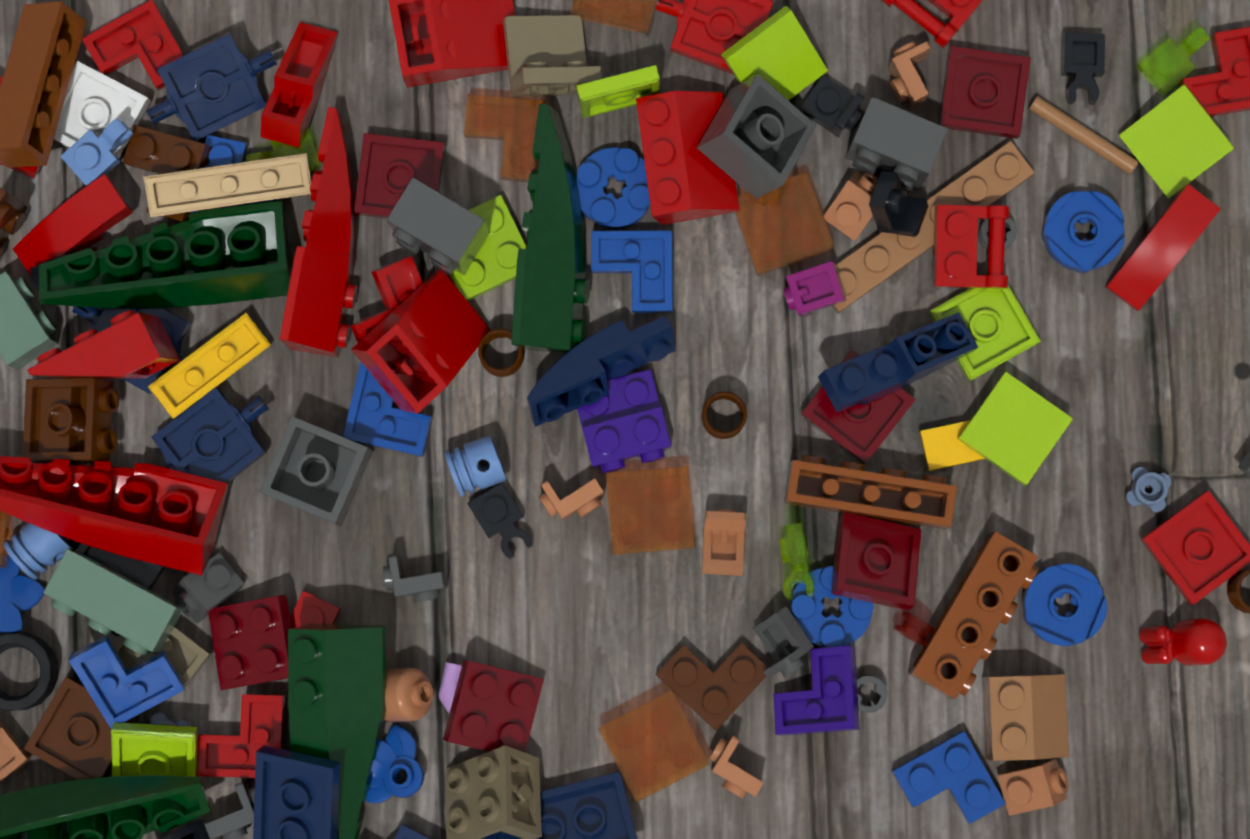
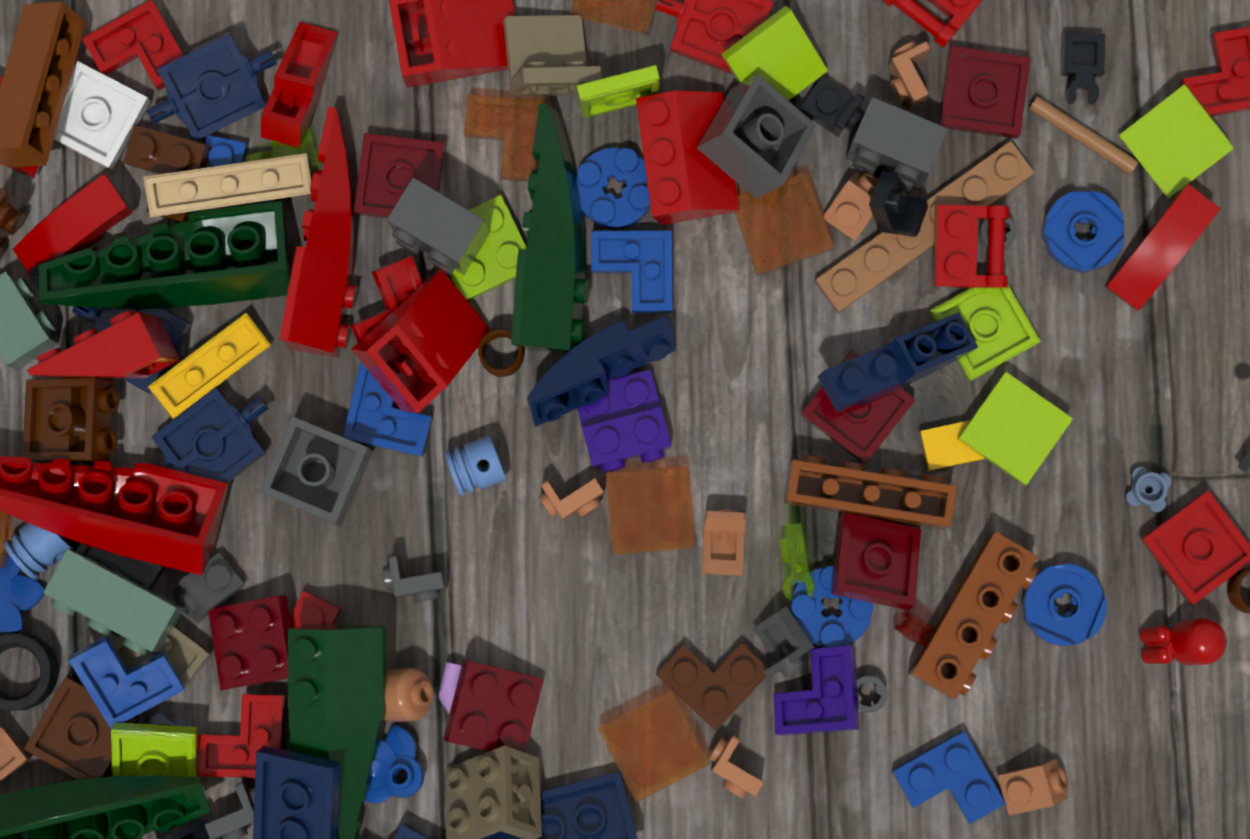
medium blue plate [60,118,134,186] -> none
black plate [467,482,533,559] -> none
reddish brown piece [701,391,747,439] -> none
magenta bracket [784,261,847,317] -> none
medium nougat slope [982,674,1069,761] -> none
clear neon green plate [1136,26,1210,96] -> none

